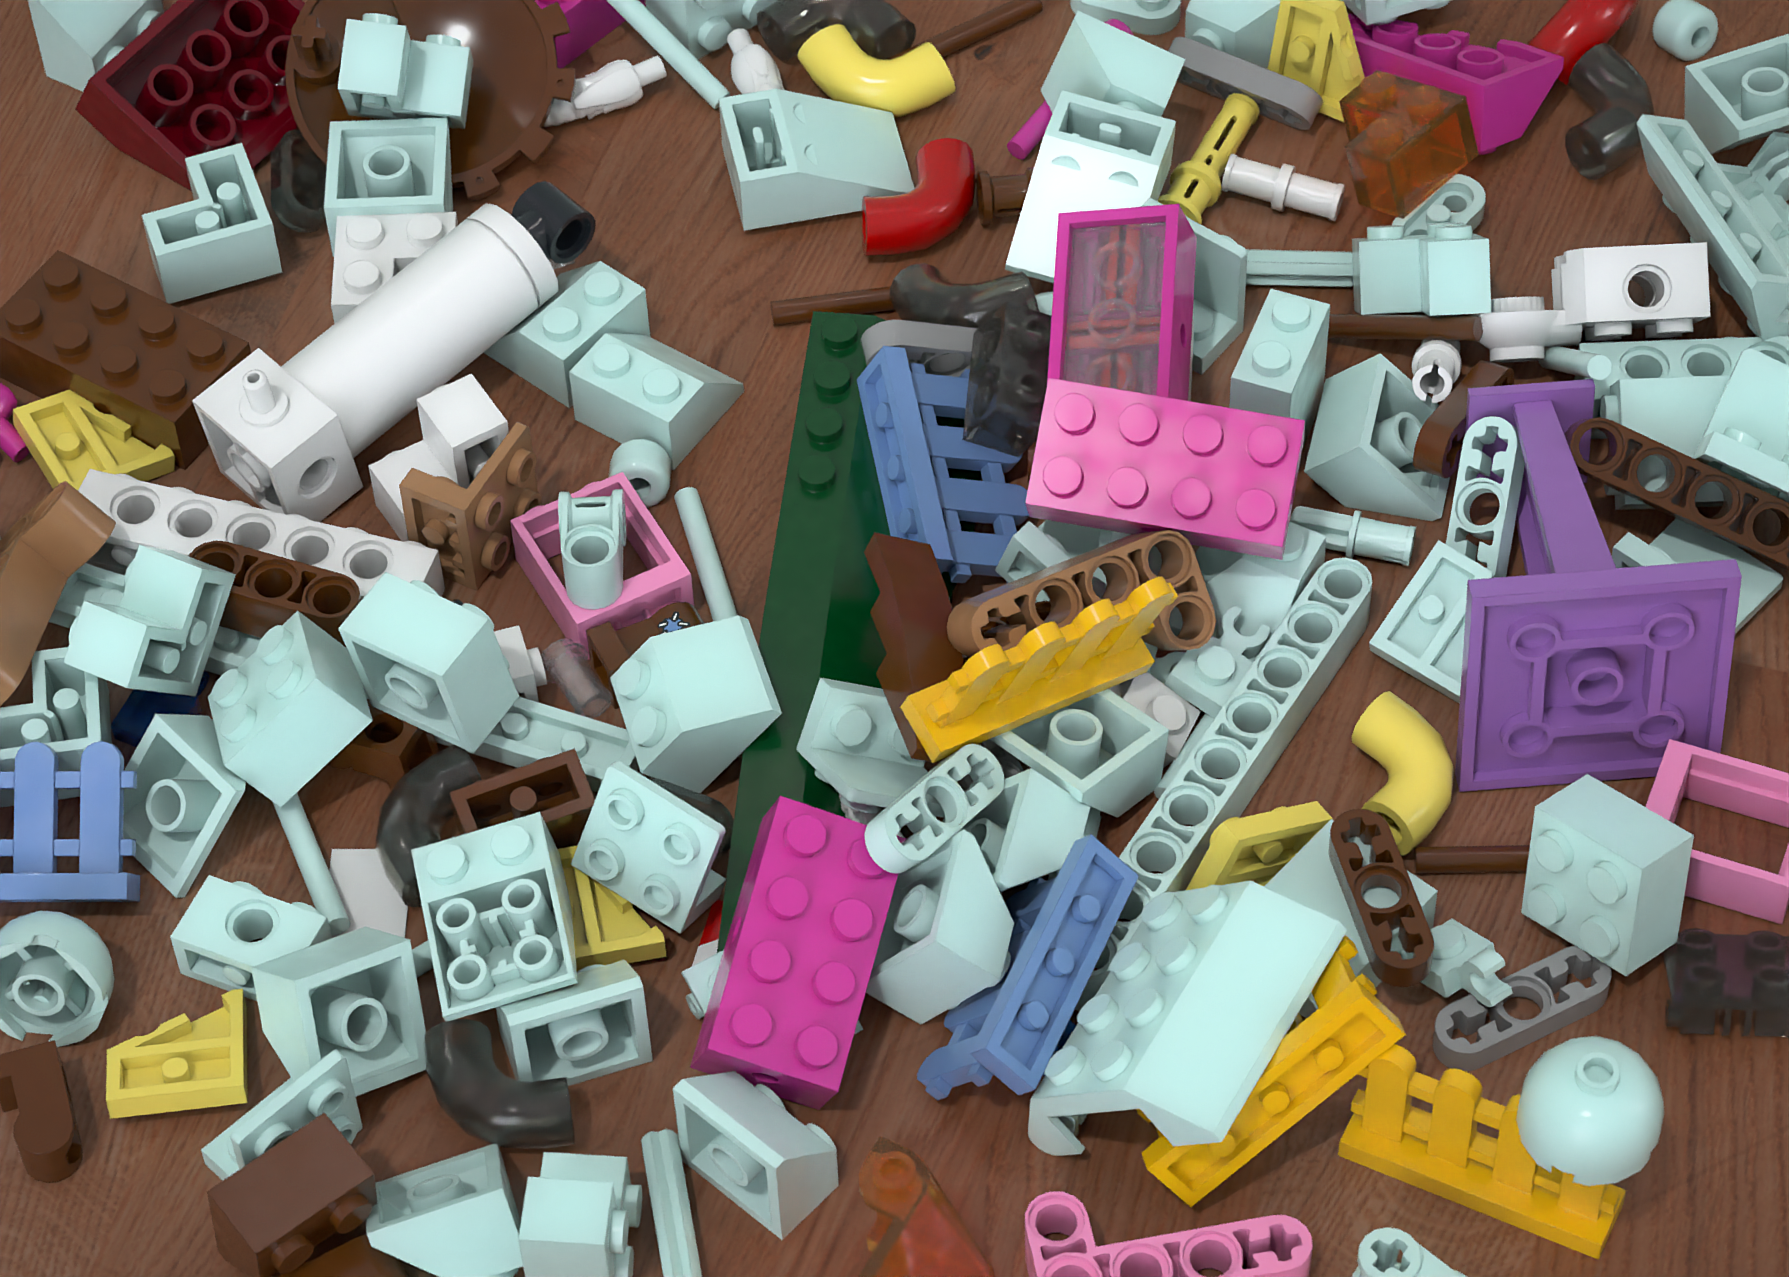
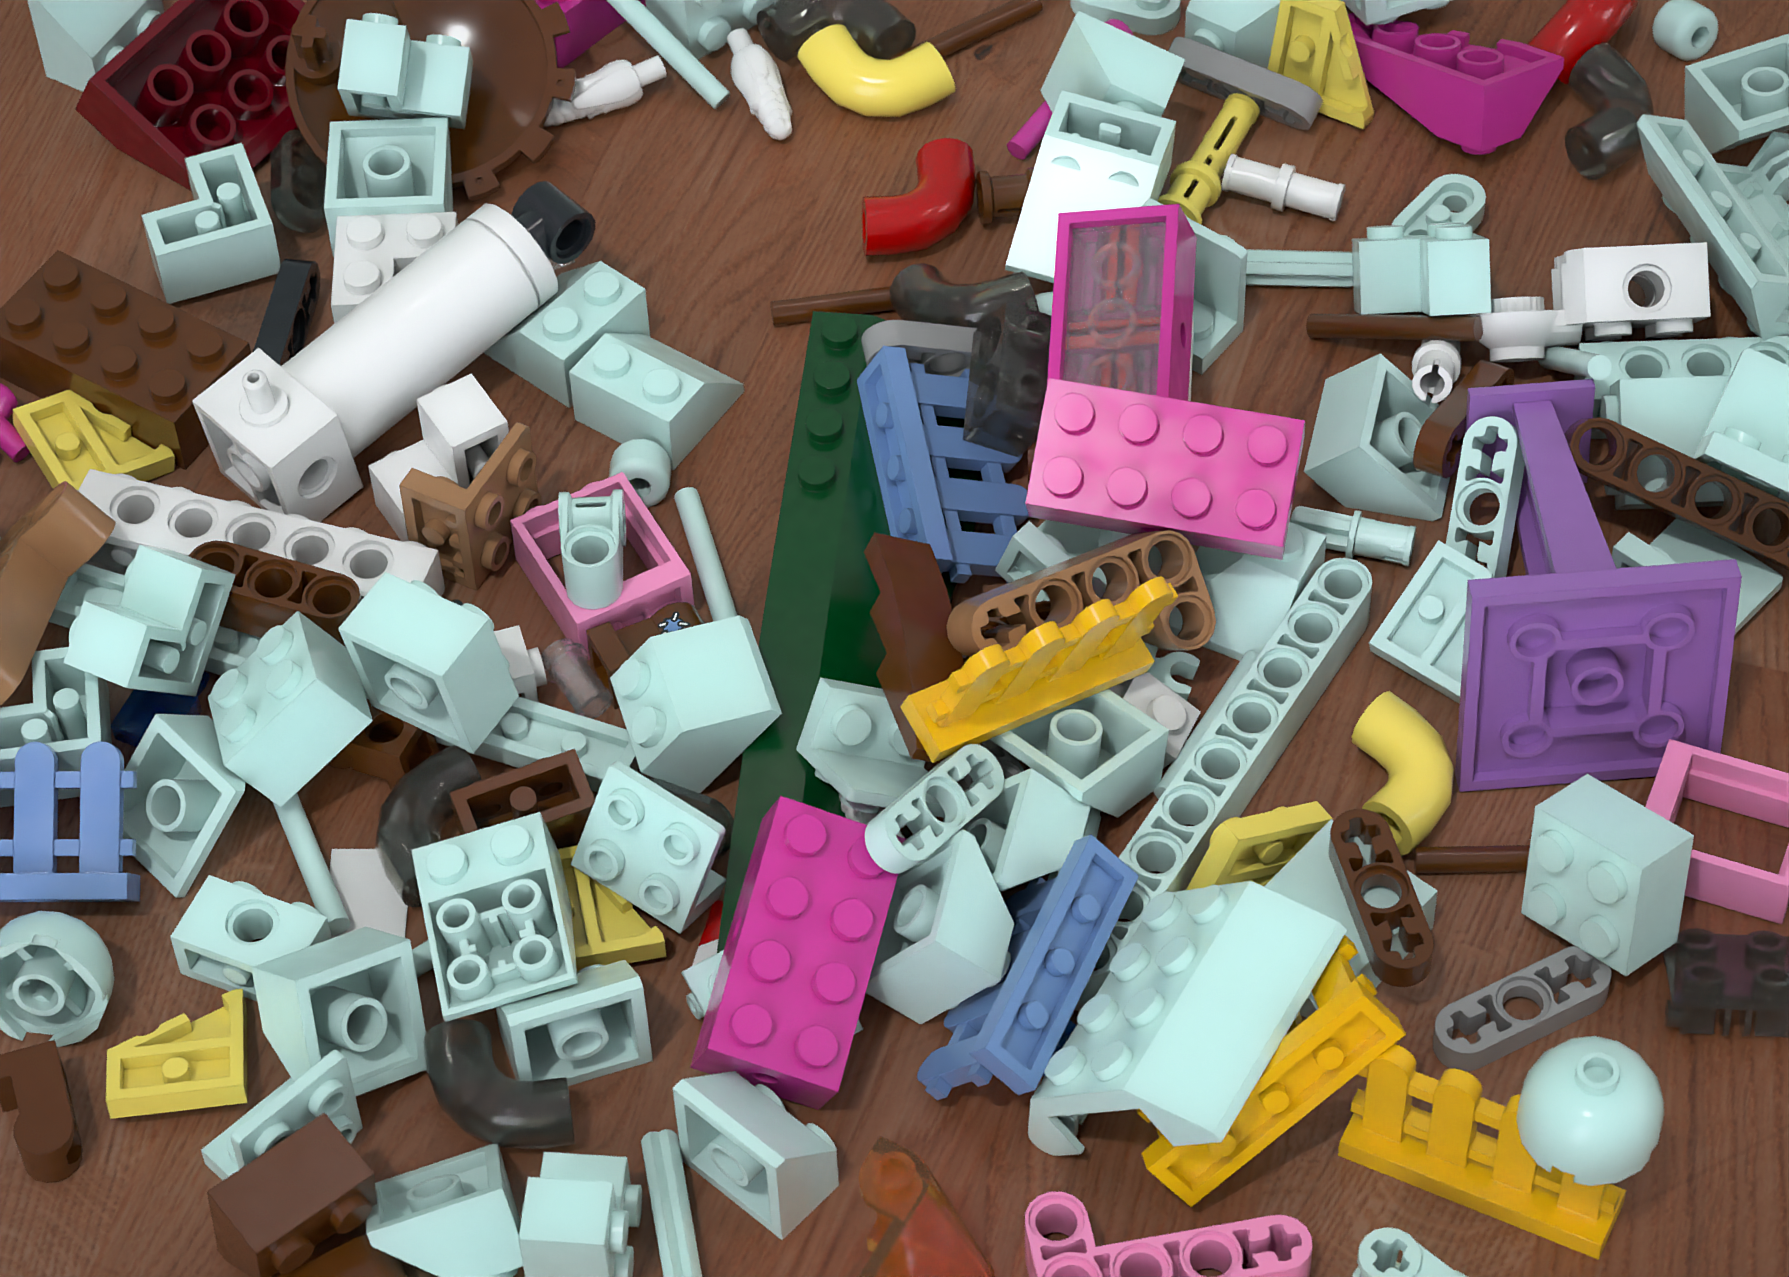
light aqua slope [718,89,915,231] -> none
light aqua plate [1165,605,1270,719] -> none
light aqua brick [1229,289,1330,449] -> none
clear orange brick [1339,70,1479,219] -> none
light aqua plate [1400,918,1513,1007] -> none
none -> black beam [253,259,320,366]

